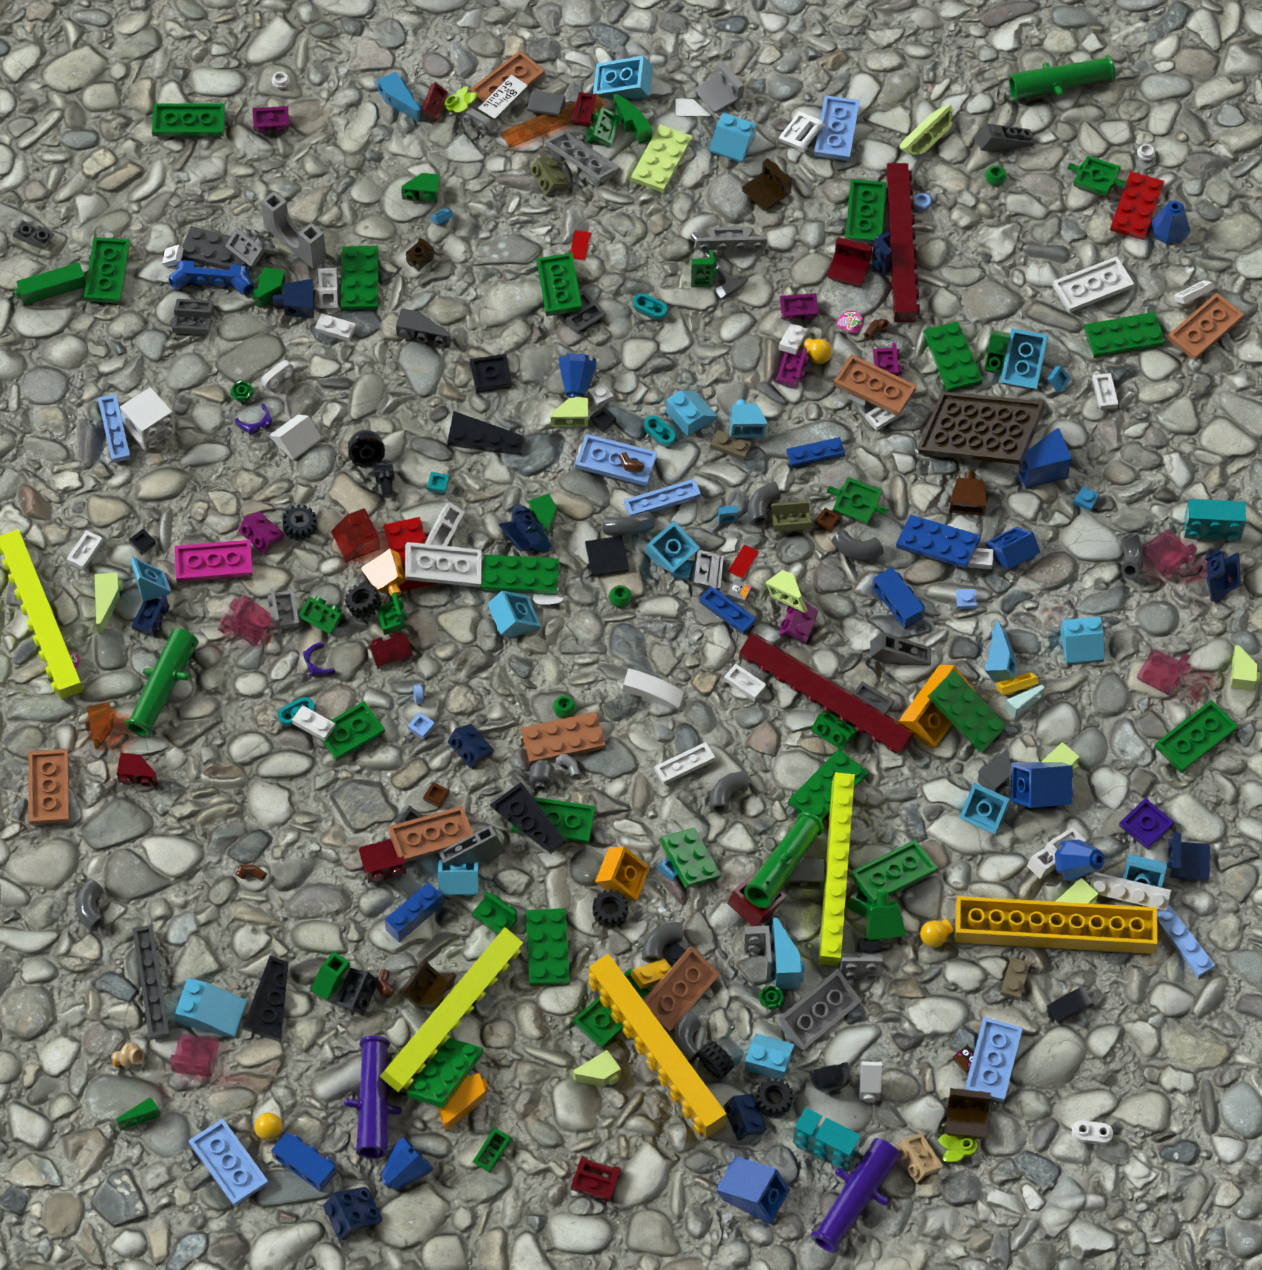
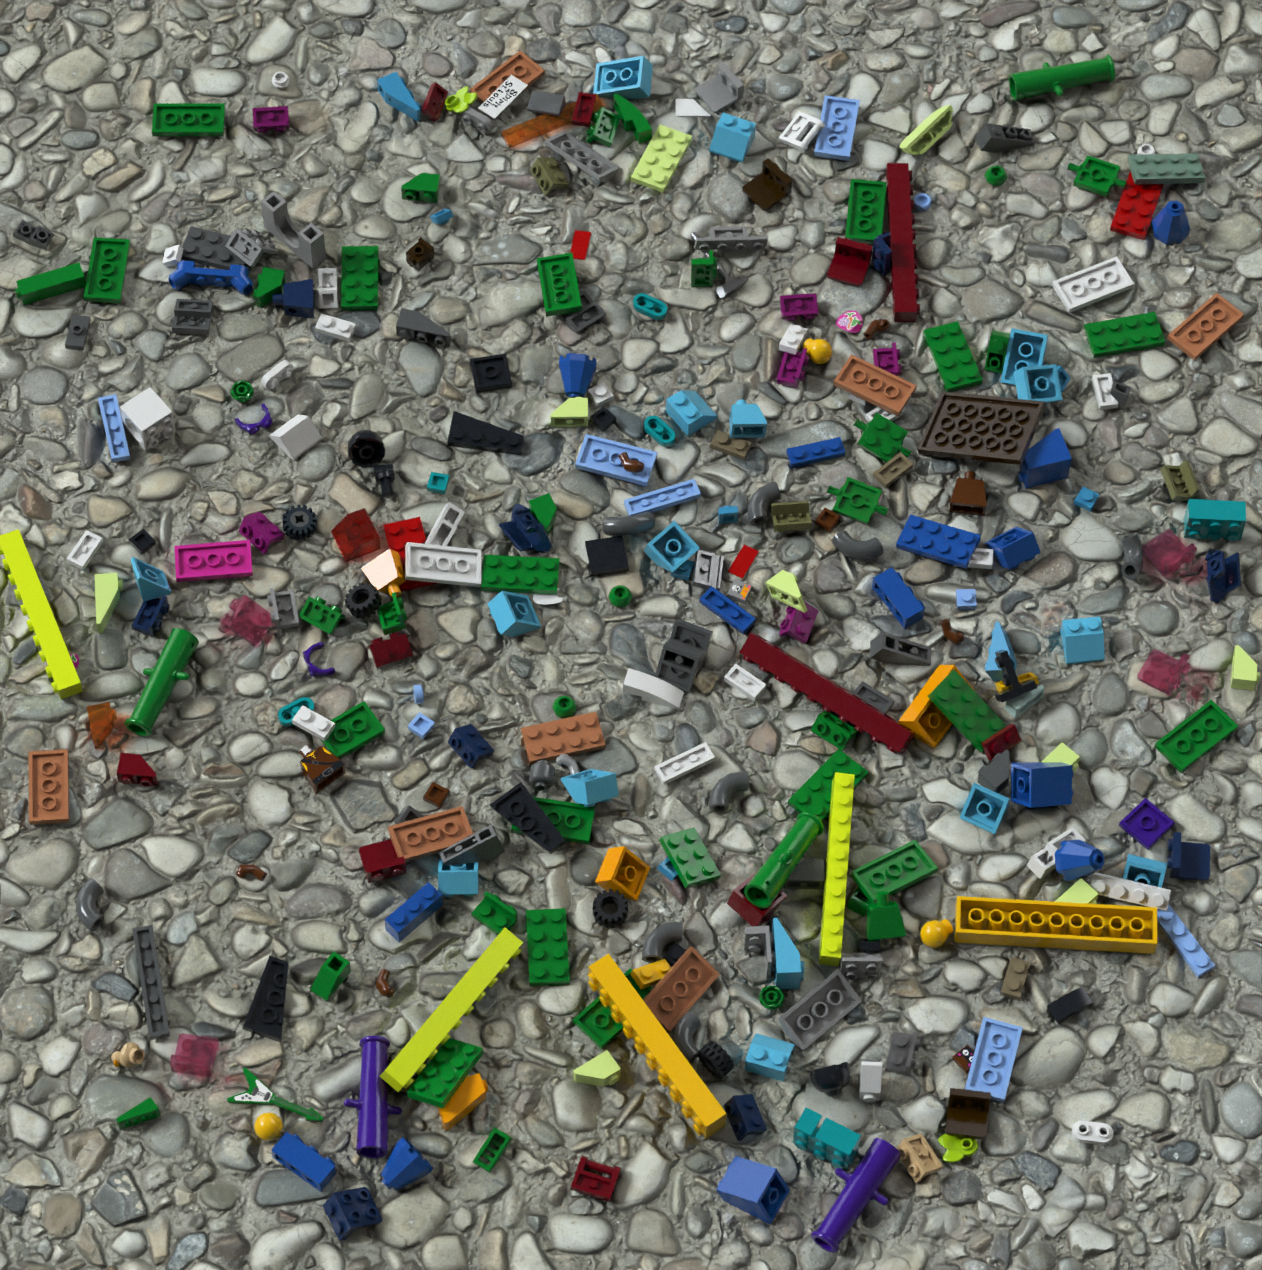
medium azure slope [175,978,247,1038] -> none
light blue plate [188,1119,269,1207] -> none
black bracket [335,968,379,1016] -> none
dark brown bracket [400,961,457,1008] -> none
black tyre [756,1078,793,1118] -> none
white plate [1174,280,1215,305] -> none
none -> dark grey plate [65,315,91,350]
none -> green piece [227,1068,323,1122]
none -> reddish brown torso [299,745,346,794]
none -> medium azure slope [561,769,618,807]
none -> dark grey bracket [655,618,713,692]
none -> green plate [854,412,912,463]
none -> dark tan plate [873,452,913,489]
none -> flat silver bracket [885,1031,921,1076]
none -> reddish brown arm [940,619,964,644]
none -> dark red plate [981,724,1022,761]
none -> black bracket [994,650,1037,702]
none -> medium azure slope [1014,364,1062,405]
none -> dark grey slope [1110,381,1131,407]
none -> sand green plate [1127,153,1205,184]
none -> olive bracket [1160,460,1200,501]

